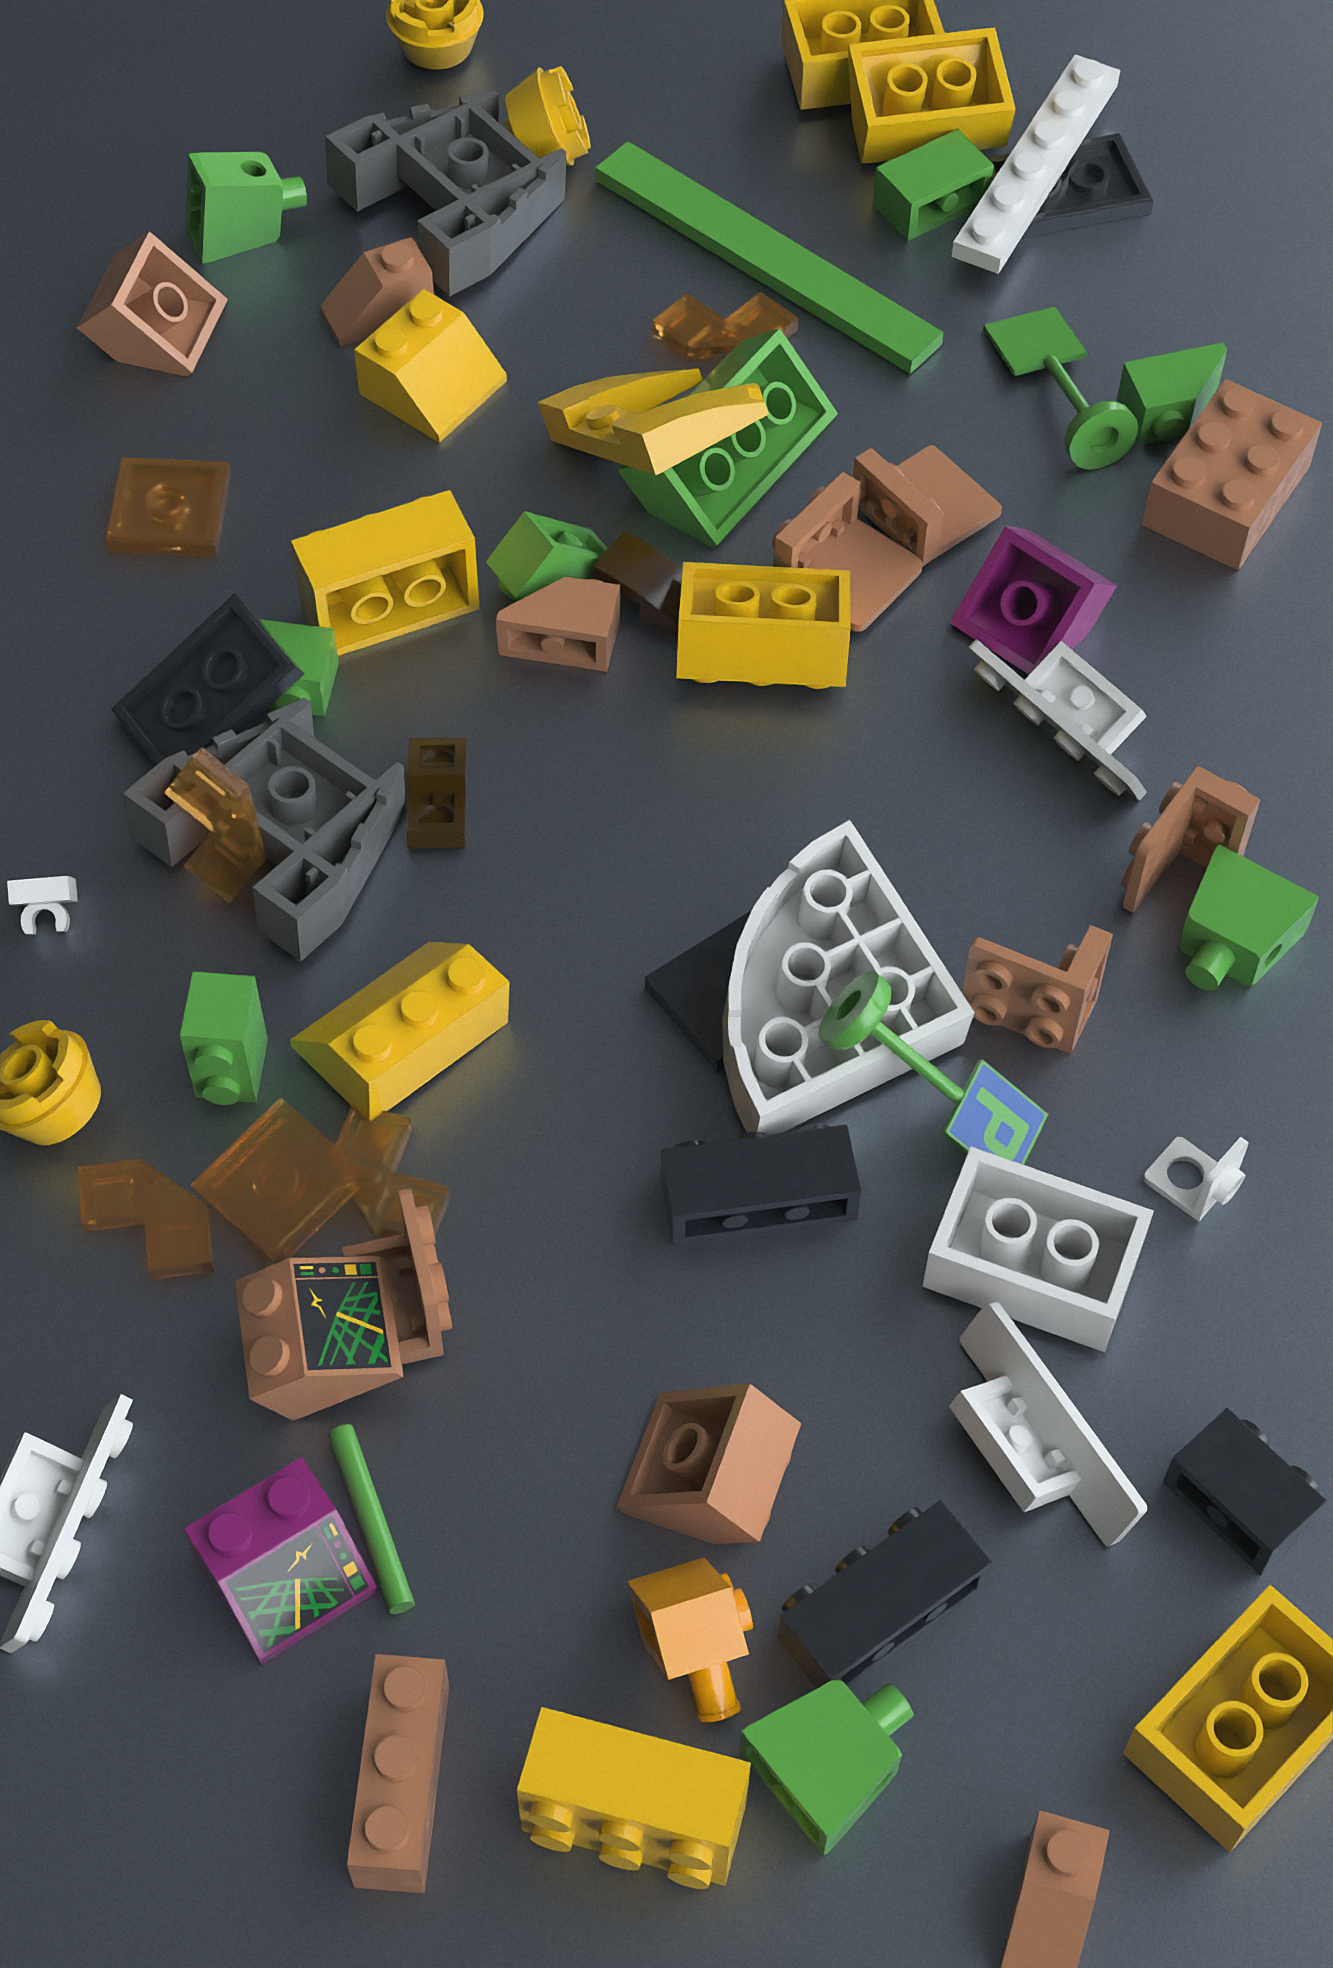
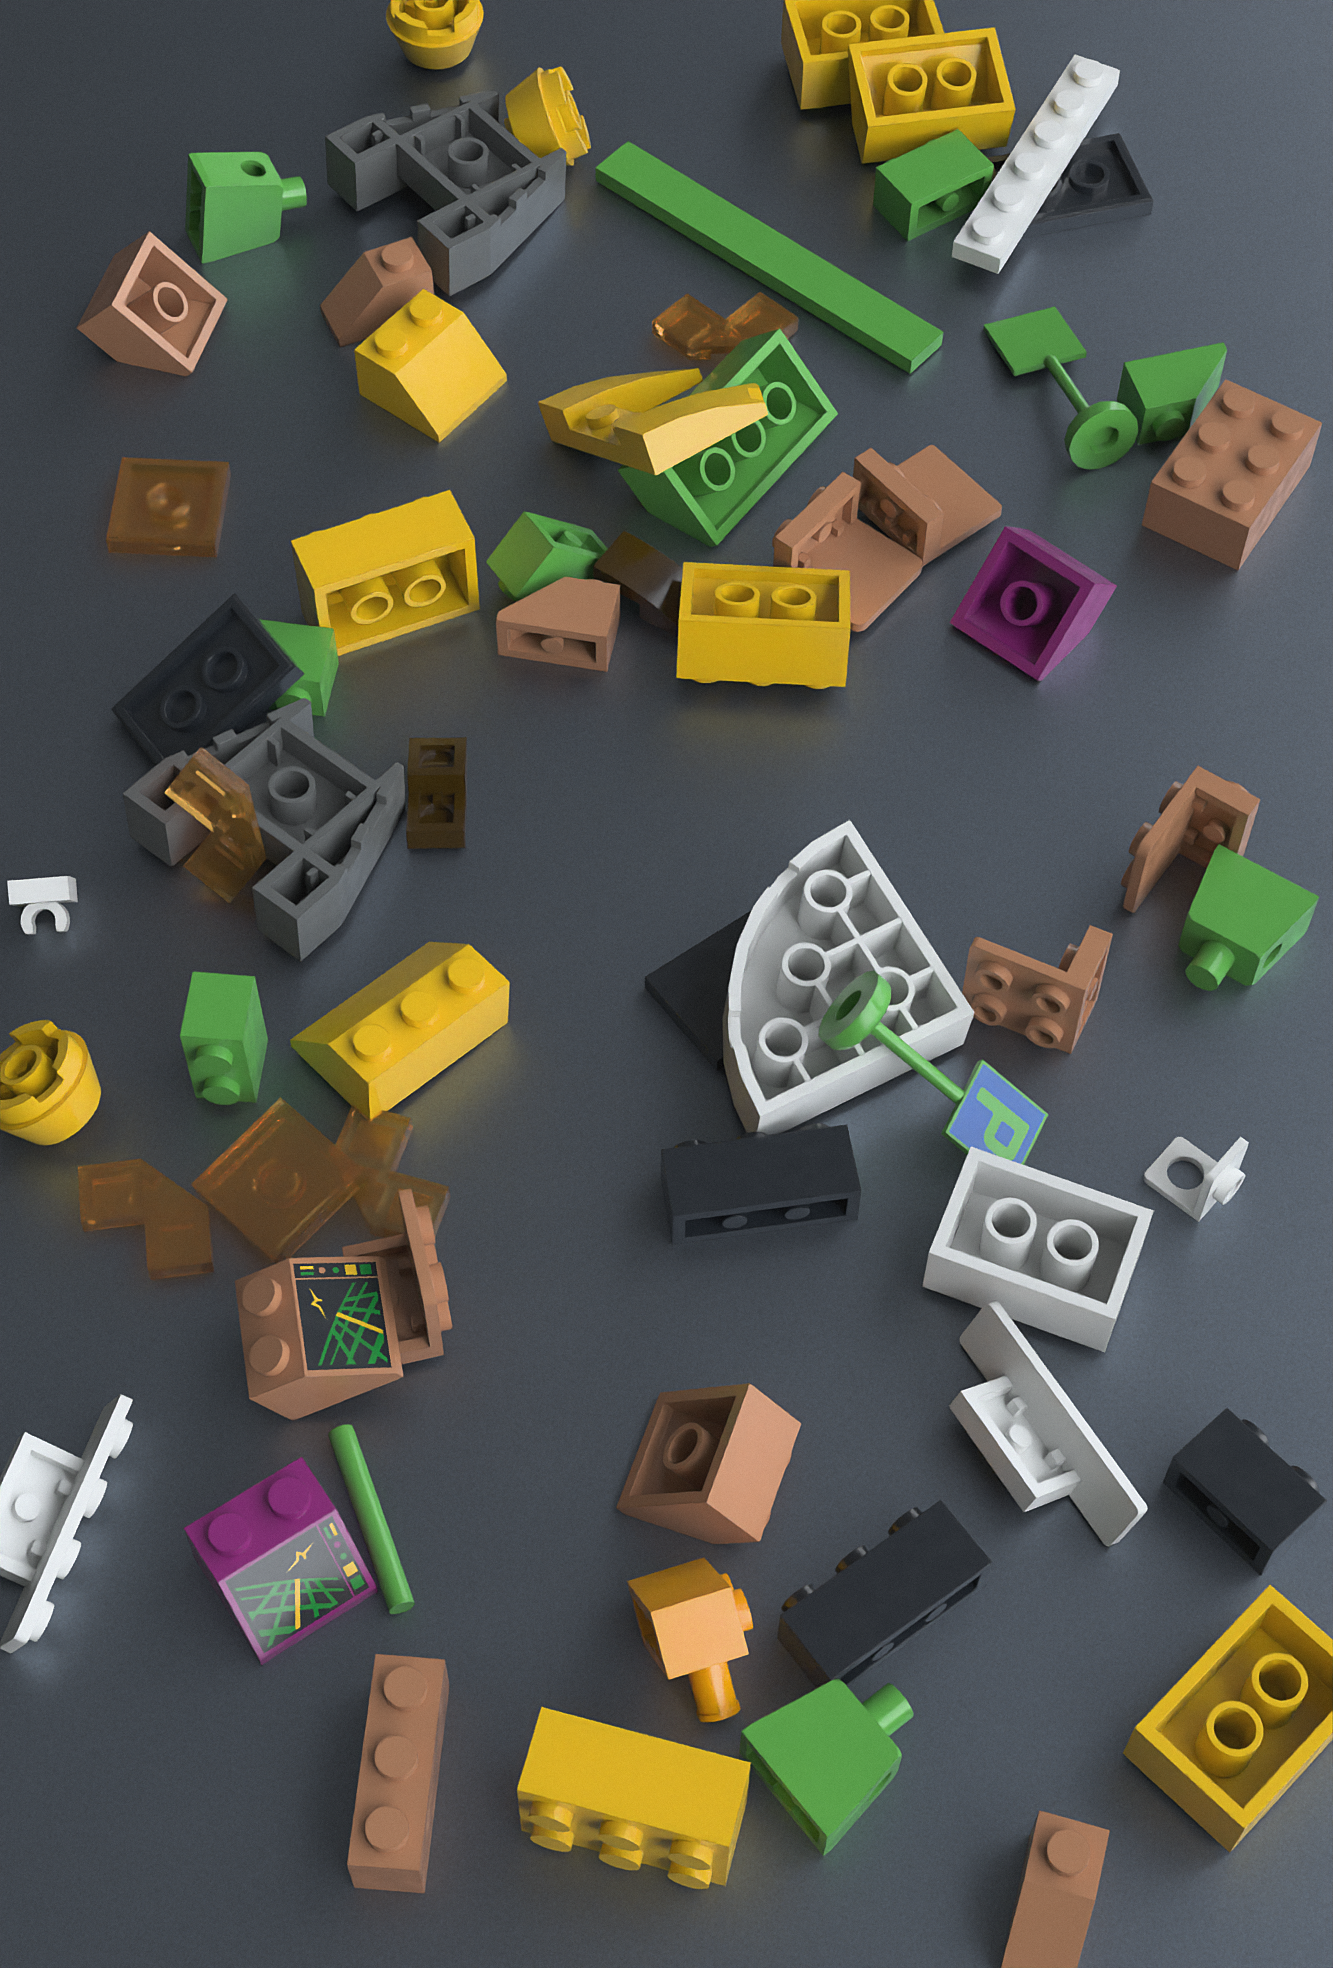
white bracket [968,639,1147,801] -> none

